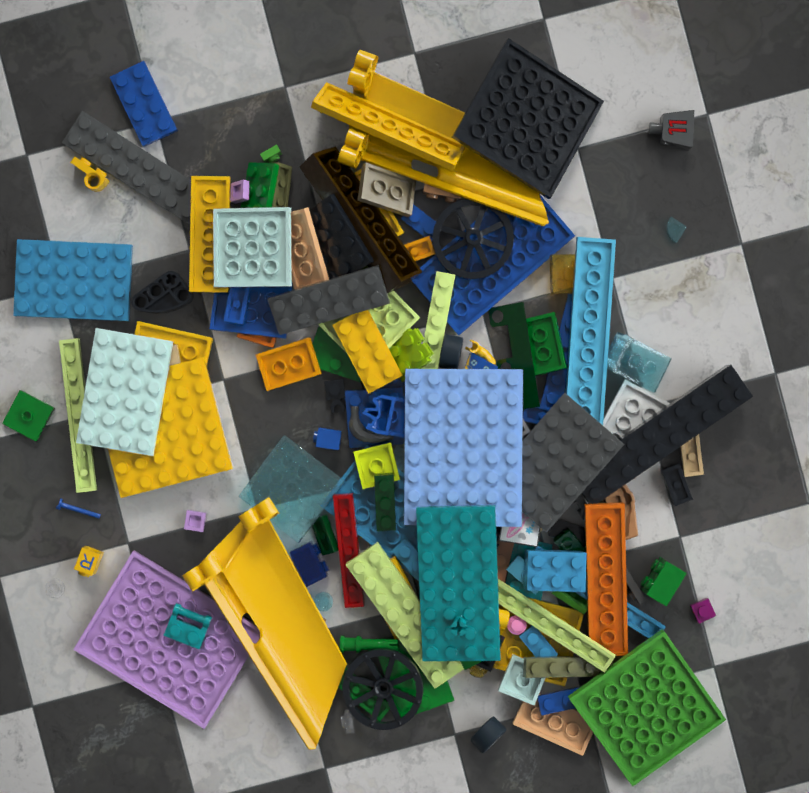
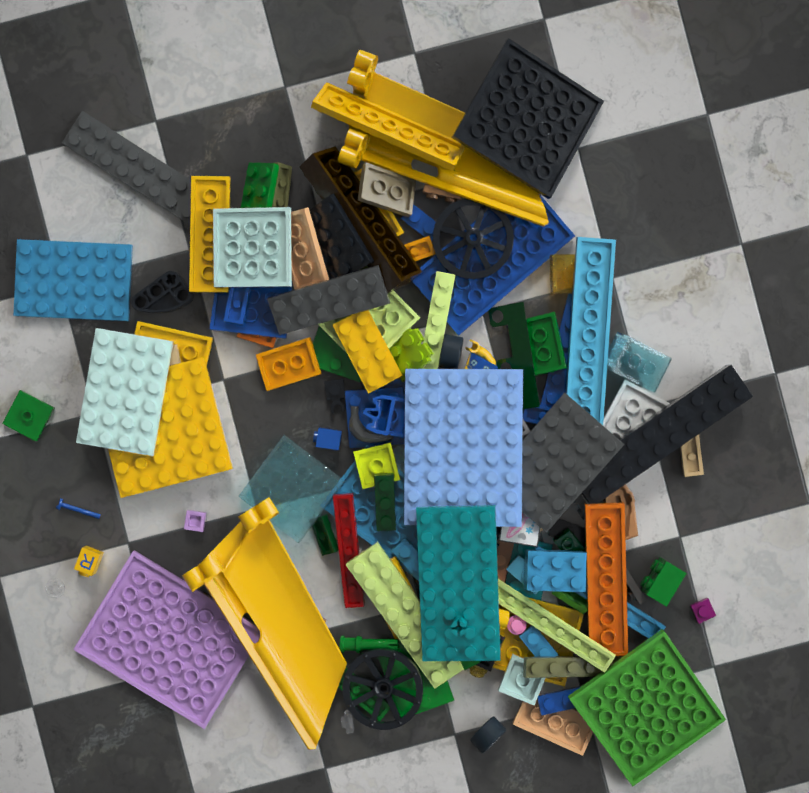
yellowish green plate [59,338,97,493] -> none
yellow plate [70,156,110,192] -> none
blue plate [110,61,178,147] -> none
teal plate [163,603,212,649] -> none
lavender plate [230,179,249,204] -> none
bright green plate [260,145,282,163] -> none
clear blue brick [290,540,330,587] -> none
clear light blue plate [314,592,333,611] -> none
dark grey torso [649,110,695,150] -> none
black plate [660,463,693,506] -> none
clear light blue tile [667,217,687,244] -> none

